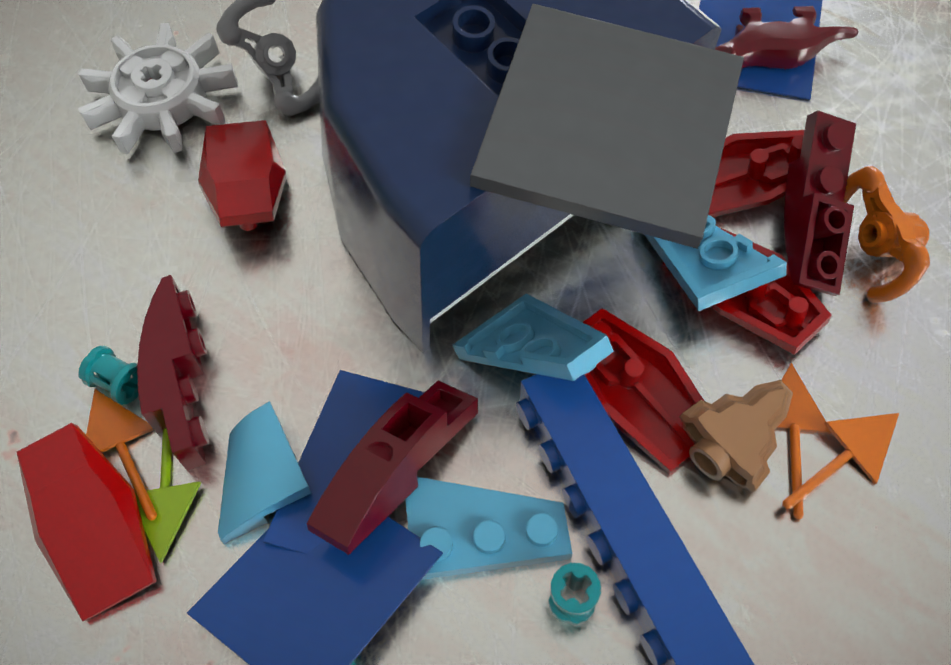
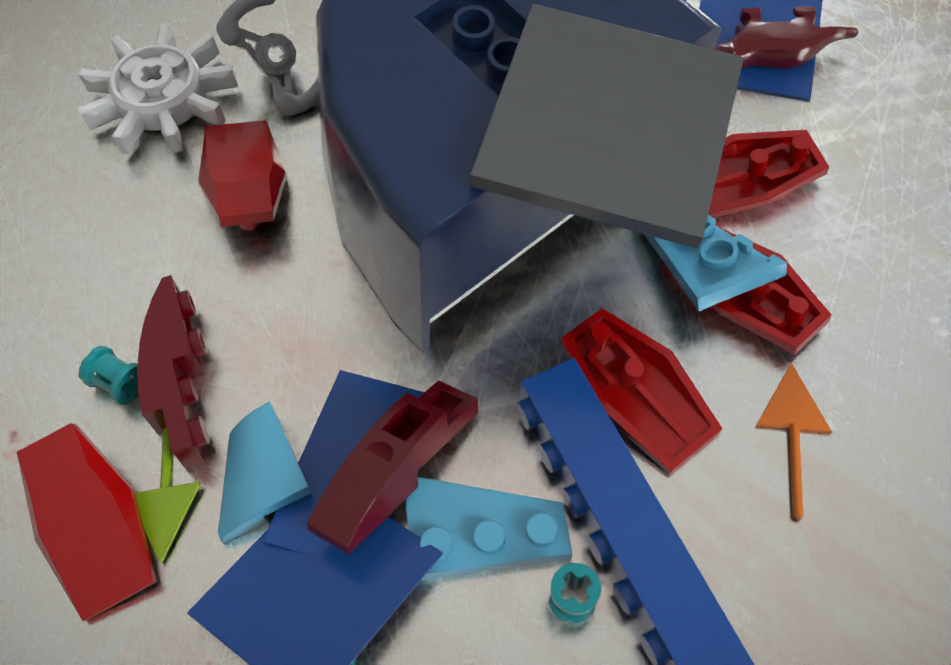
orange piece [86,389,157,521] -> none
medium azure wing [452,294,614,381] -> none
medium nougat rock [679,380,793,493] -> none
orange piece [782,413,899,509] -> none
dark red slope [784,110,856,296] -> none
orange piece [844,166,930,303] -> none

